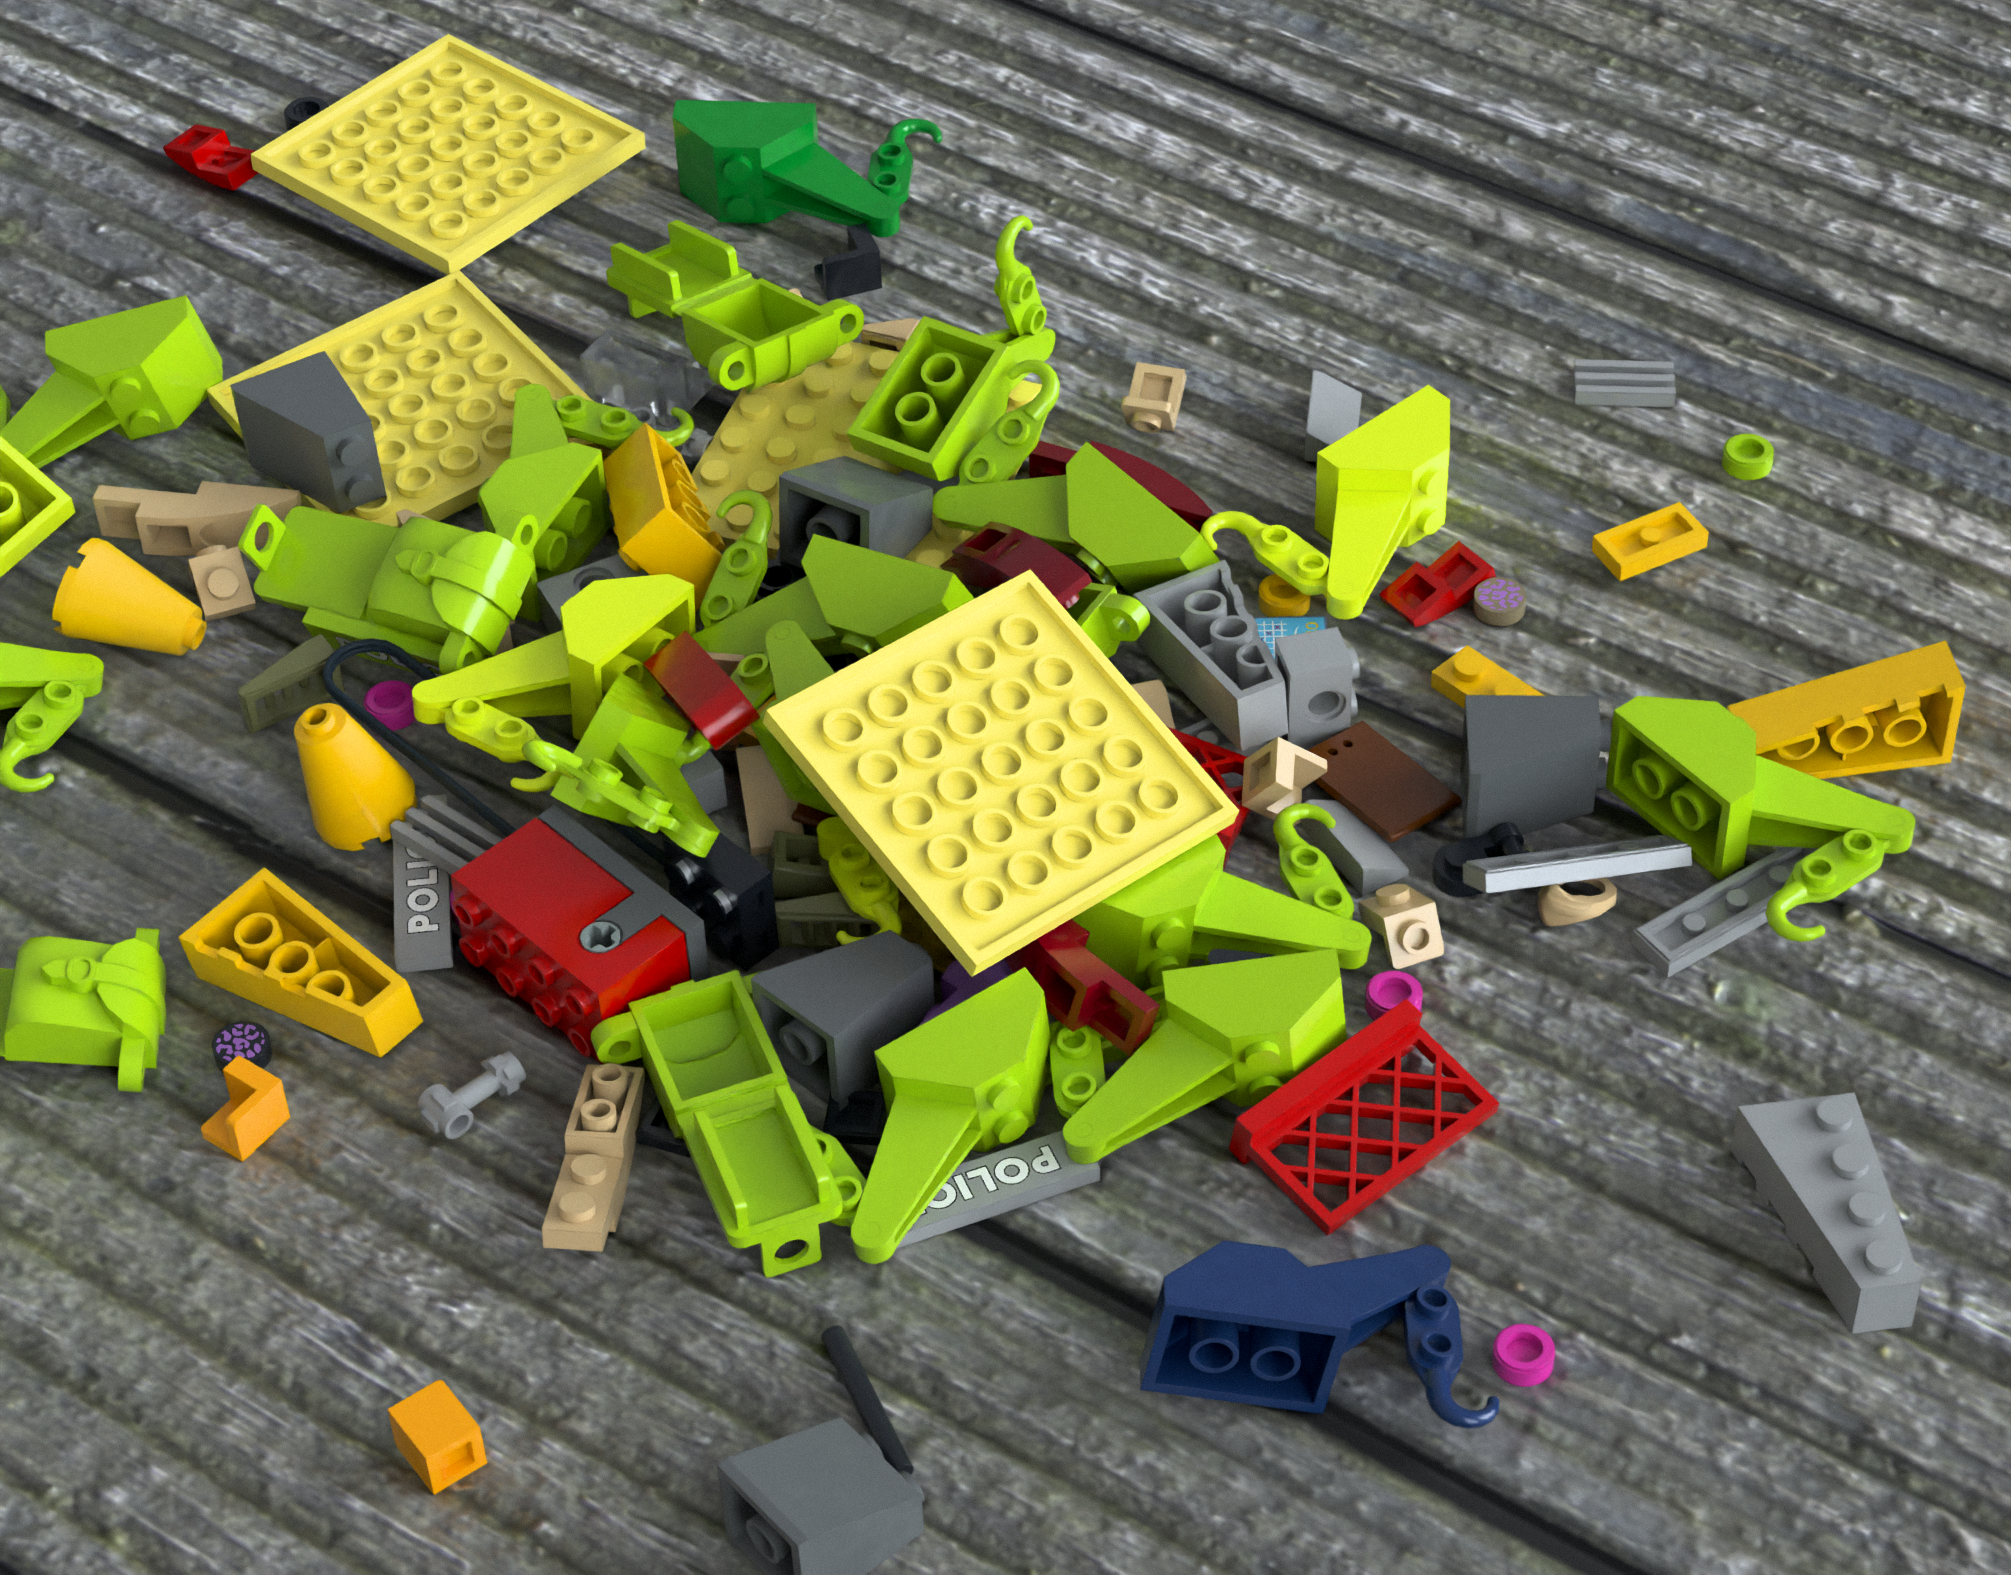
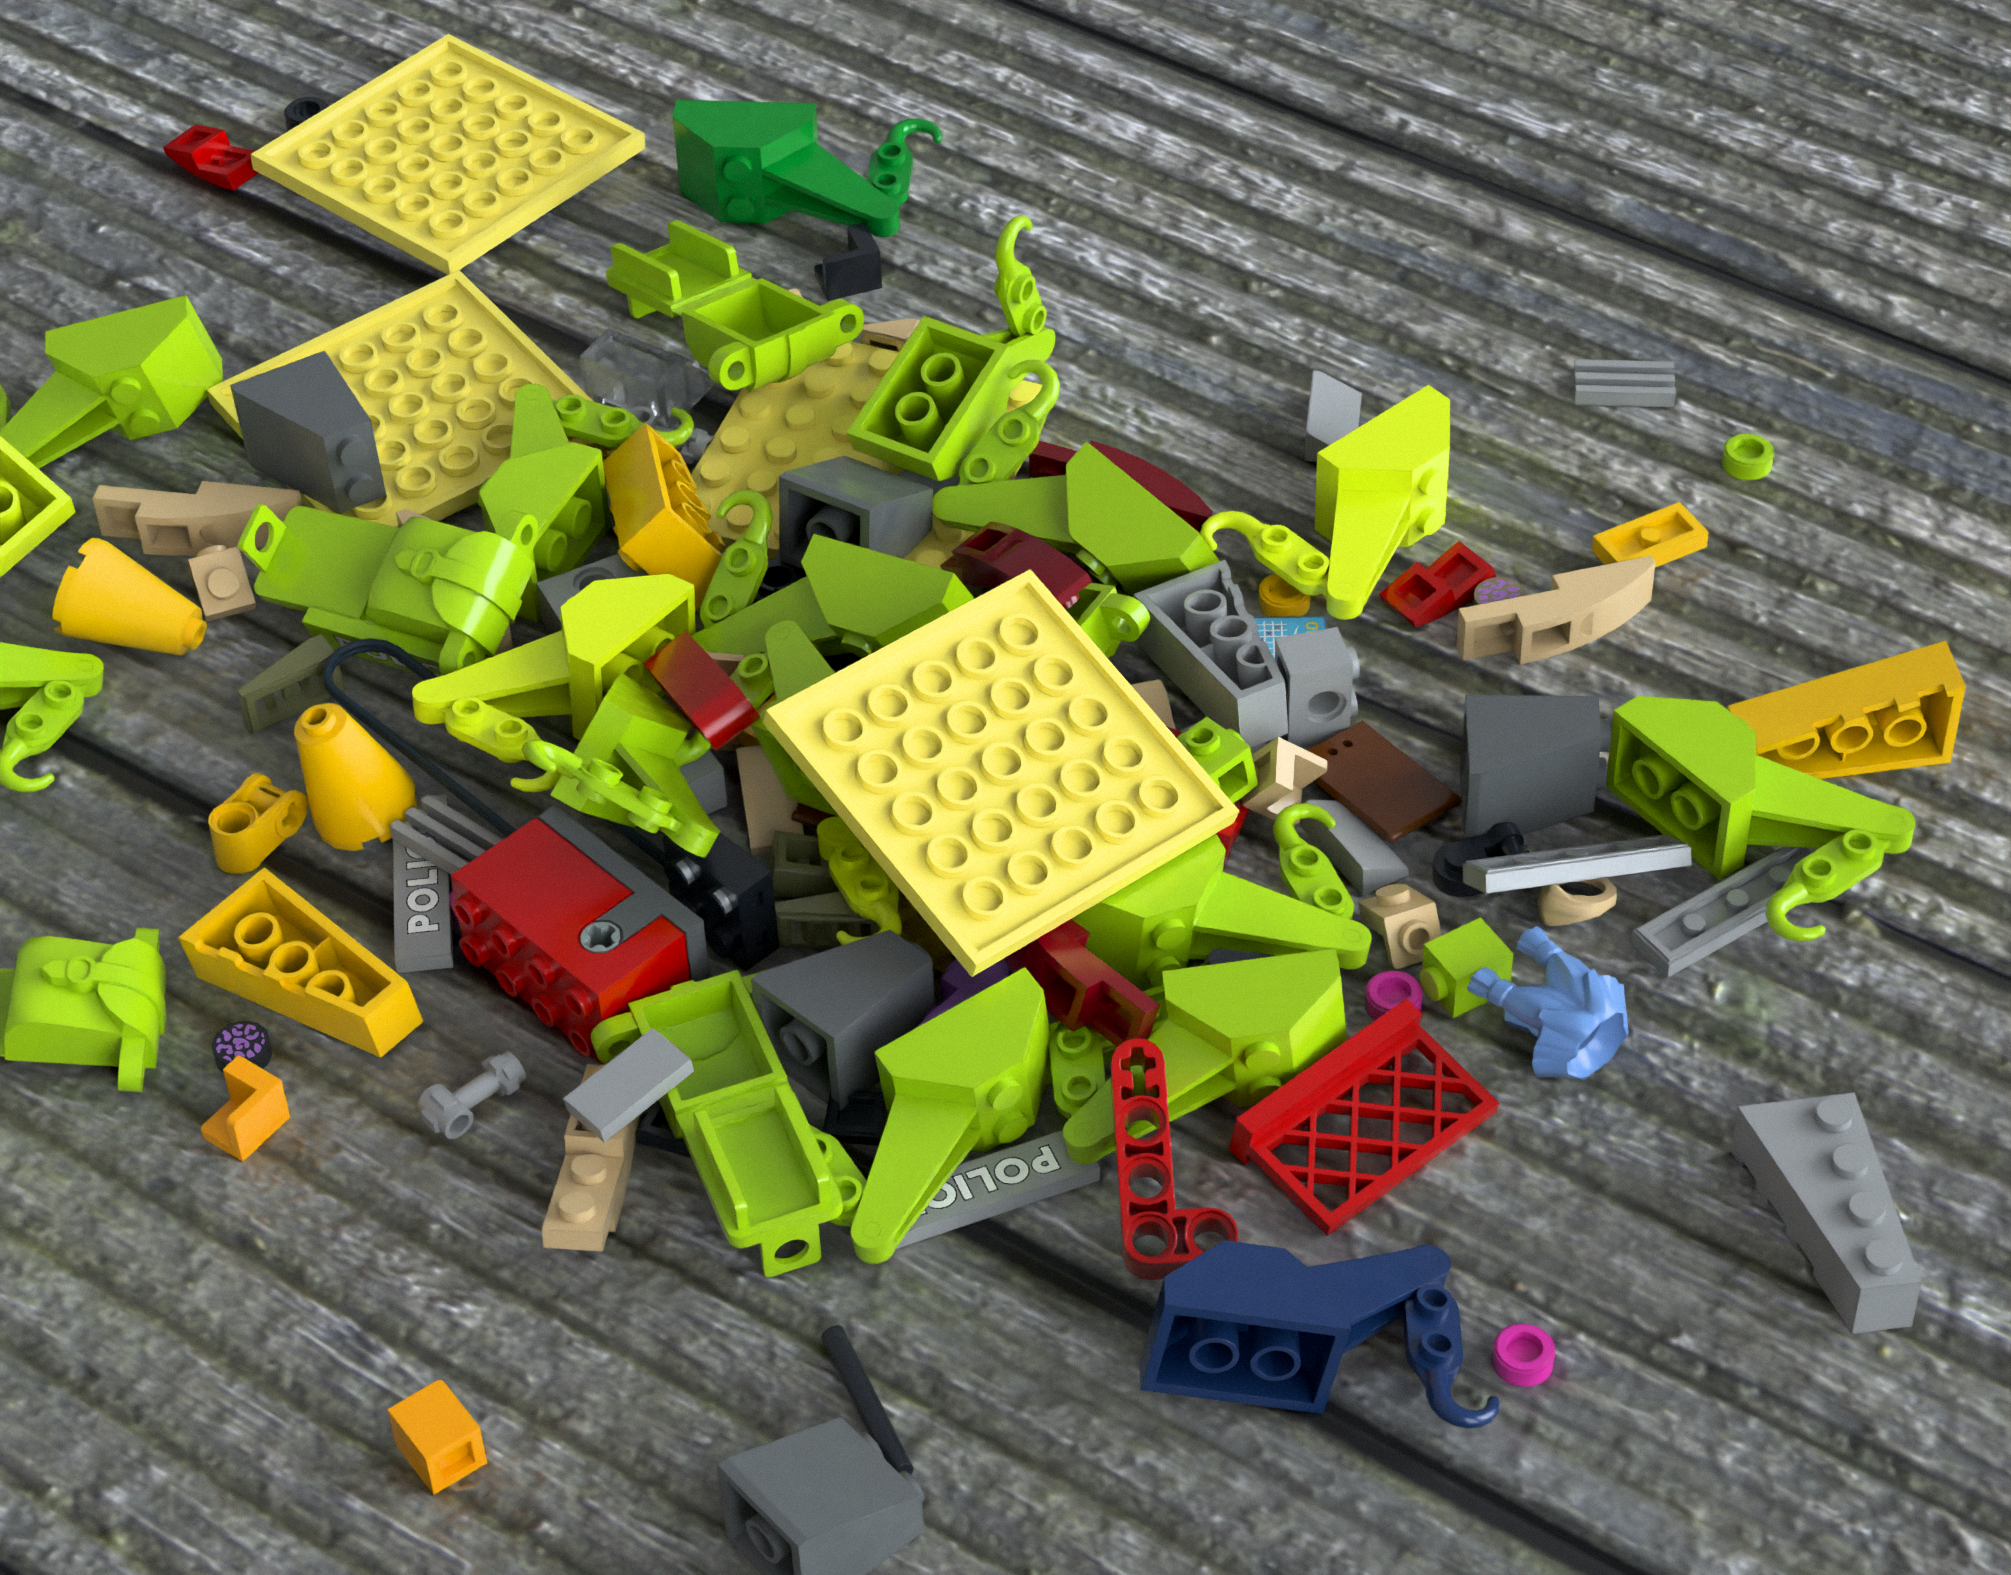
dark pink tile [364,681,416,731] -> none
tan bracket [1121,362,1187,433] -> none
yellow plate [1431,645,1545,708] -> none
none -> yellow piece [208,773,308,874]
none -> light grey tile [563,1028,694,1143]
none -> red beam [1111,1038,1238,1280]
none -> lime brick [1177,716,1258,804]
none -> lime brick [1419,917,1513,1018]
none -> tan slope [1456,556,1656,665]
none -> medium blue piece [1467,926,1629,1080]

